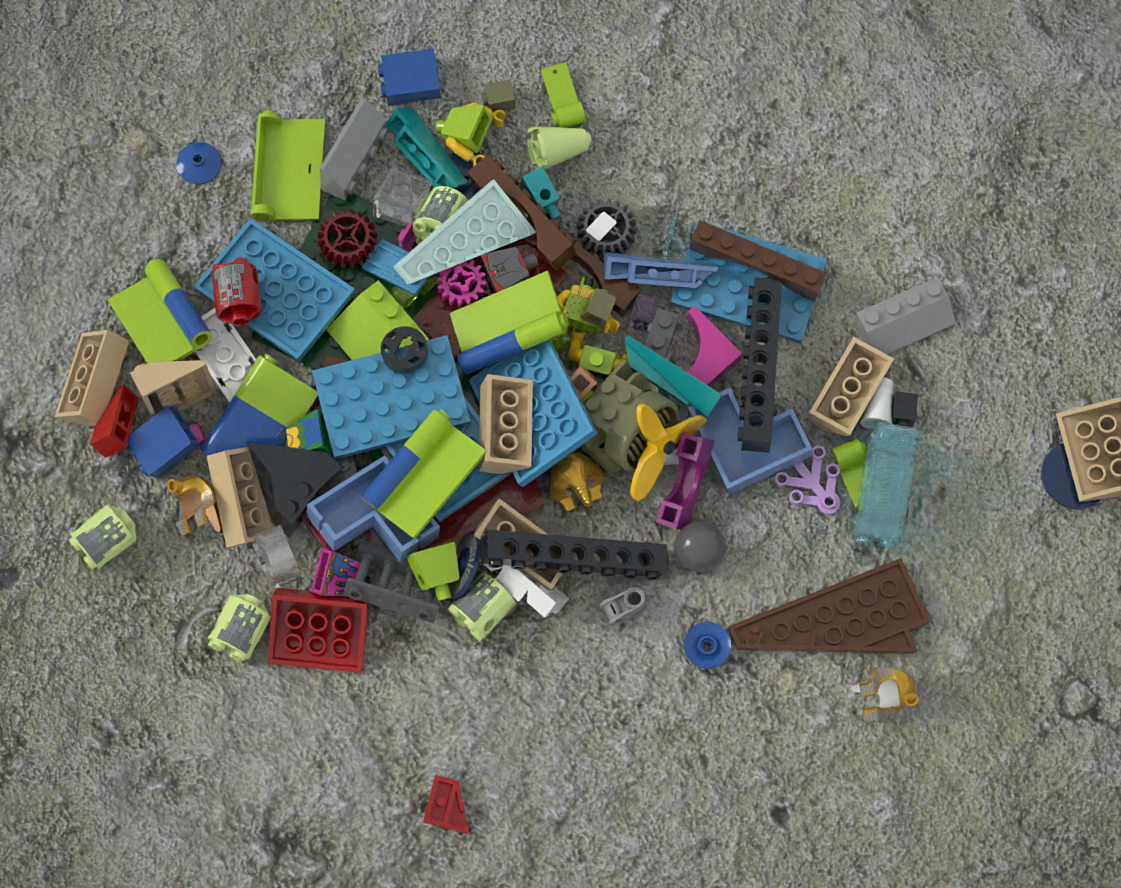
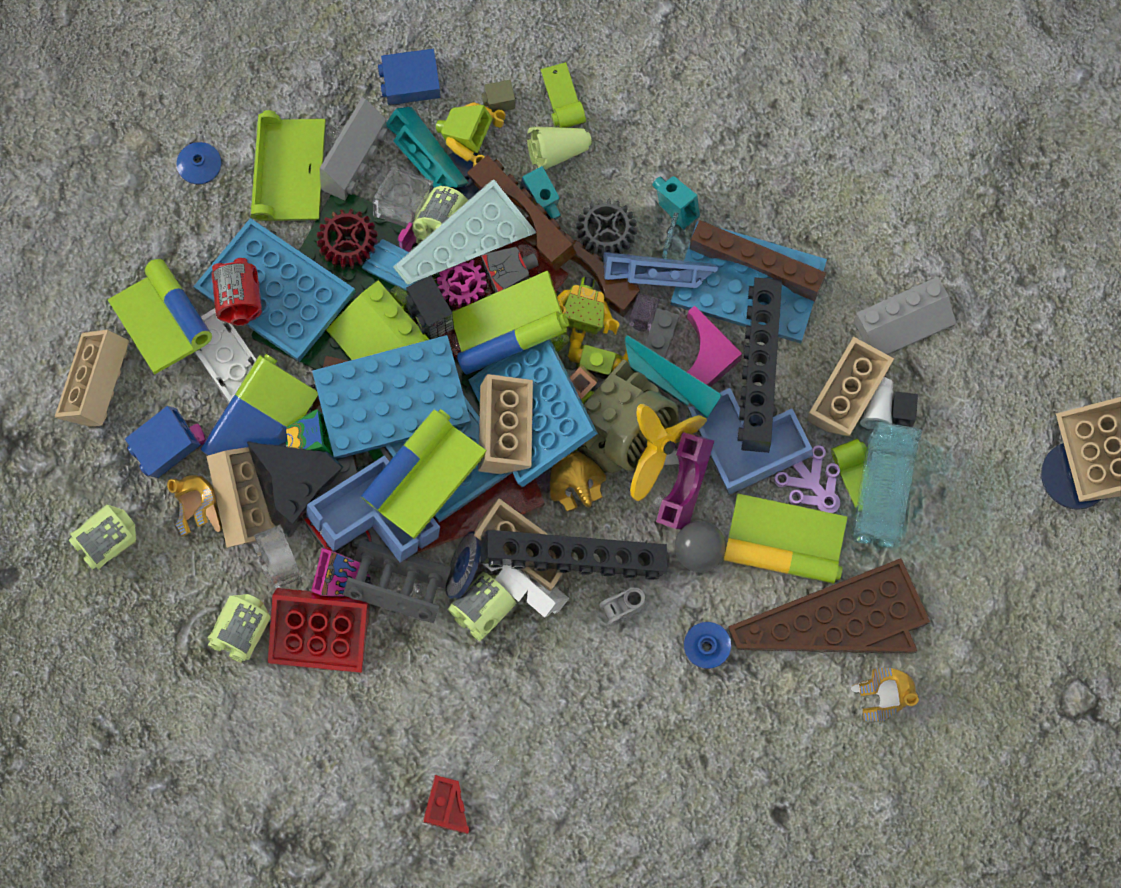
red slope [90,384,139,458] -> none
tan slope [130,360,218,417] -> none
black piece [381,326,428,374] -> none
lime torso [406,542,459,601] -> none
olive brick [580,288,617,328] -> none
white sticker [586,212,617,241] -> none
none -> black brick [405,275,454,340]
none -> teal torso [652,176,700,230]
none -> lime door [724,494,847,584]

